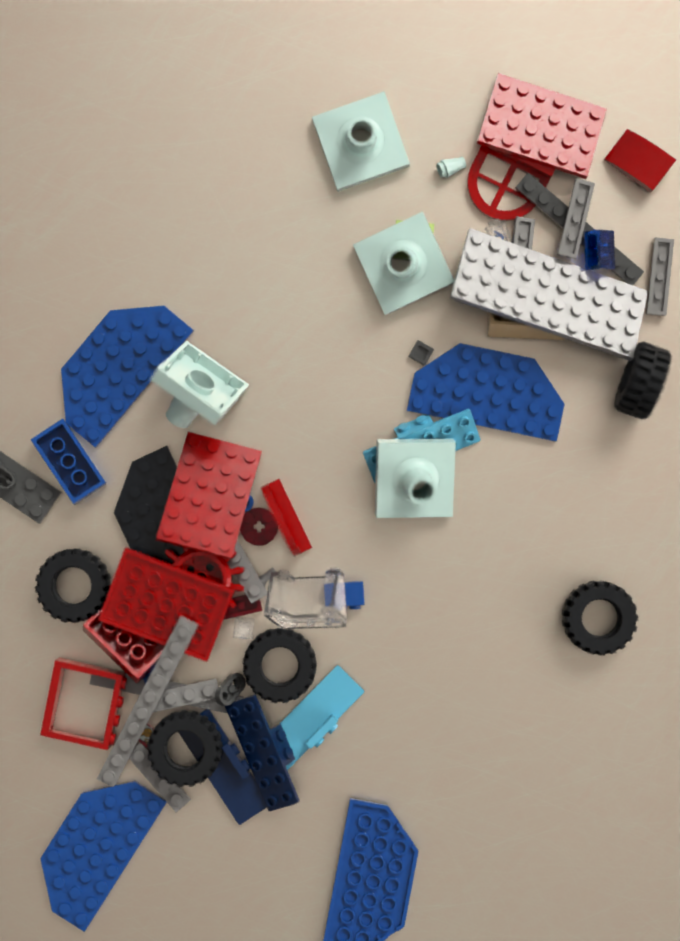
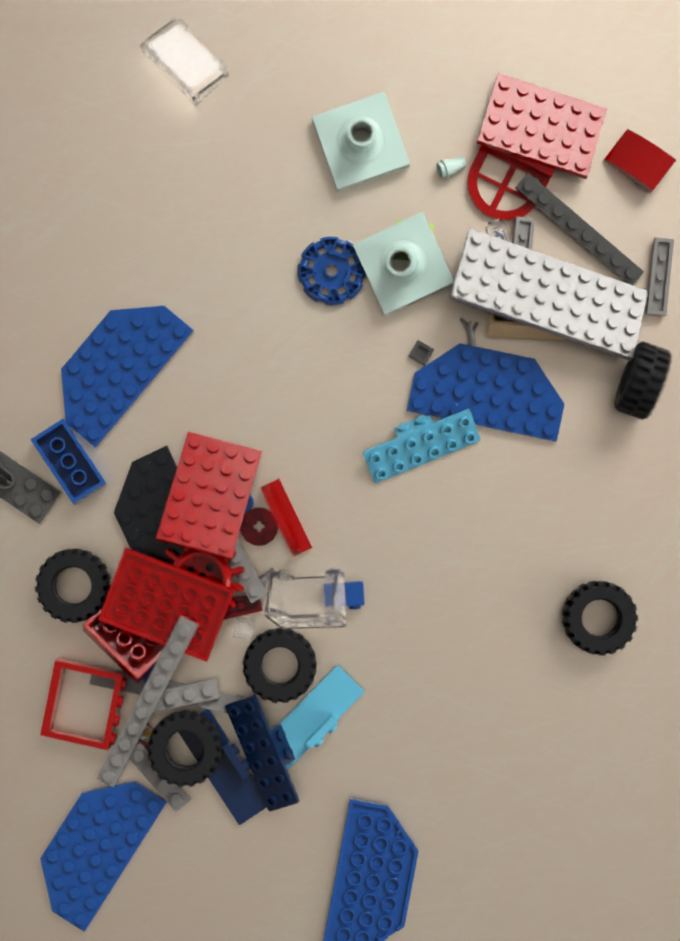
light aqua piece [151,341,249,428] -> none
dark grey plate [215,673,246,706] -> none
light aqua piece [375,439,456,518] -> none
light grey plate [557,178,595,259] -> none
clear blue brick [584,230,615,270] -> none
none -> clear windscreen [140,18,229,107]
none -> blue plate [297,236,366,305]
none -> light grey bar [459,318,478,346]

